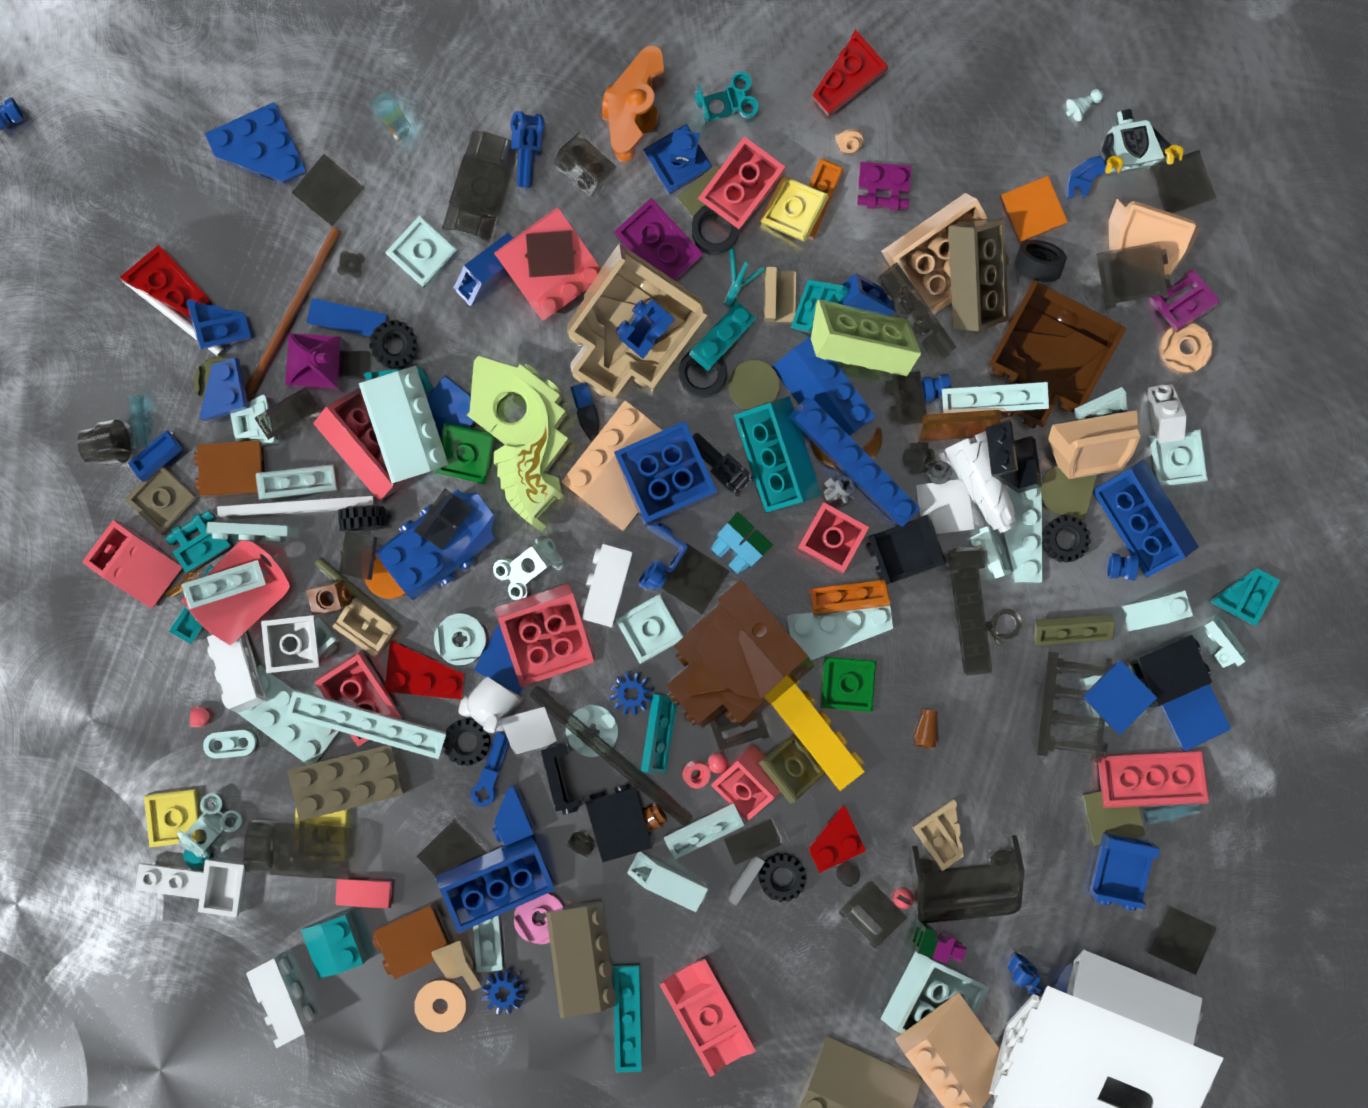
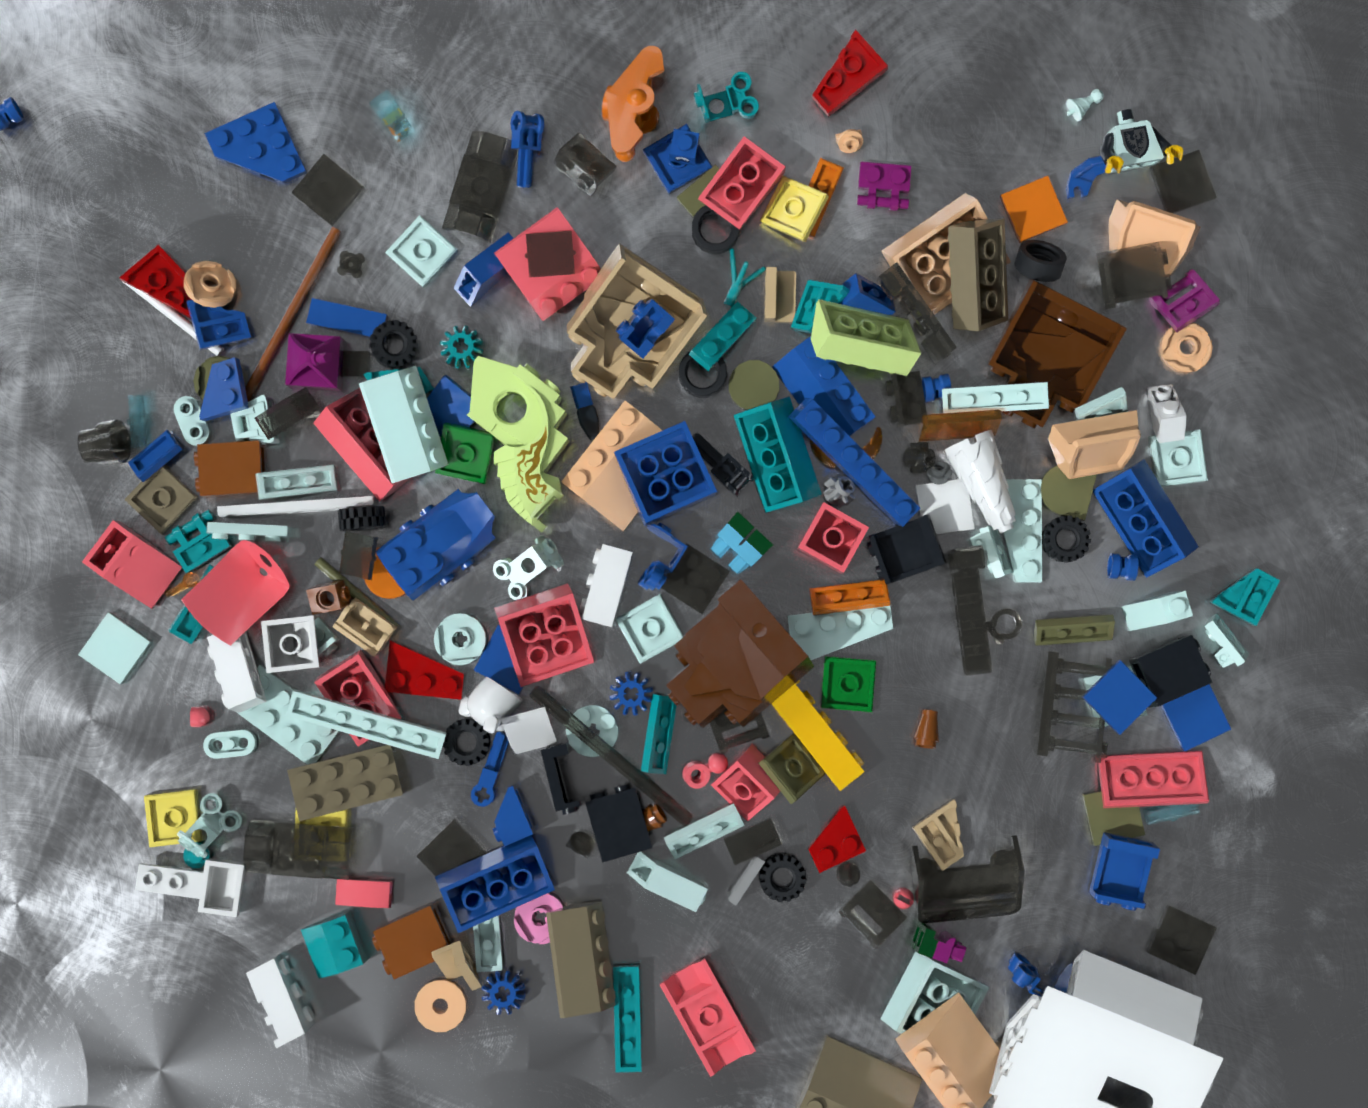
light aqua plate [181,560,266,610] -> none
clear smoke panel [414,488,472,550] -> none
magenta plate [614,197,703,281] -> none
black panel [986,420,1042,493] -> none
none -> light aqua tile [78,612,152,684]
none -> light aqua plate [174,396,211,446]
none -> light nougat tile [184,261,236,308]
none -> teal gear [440,325,484,369]

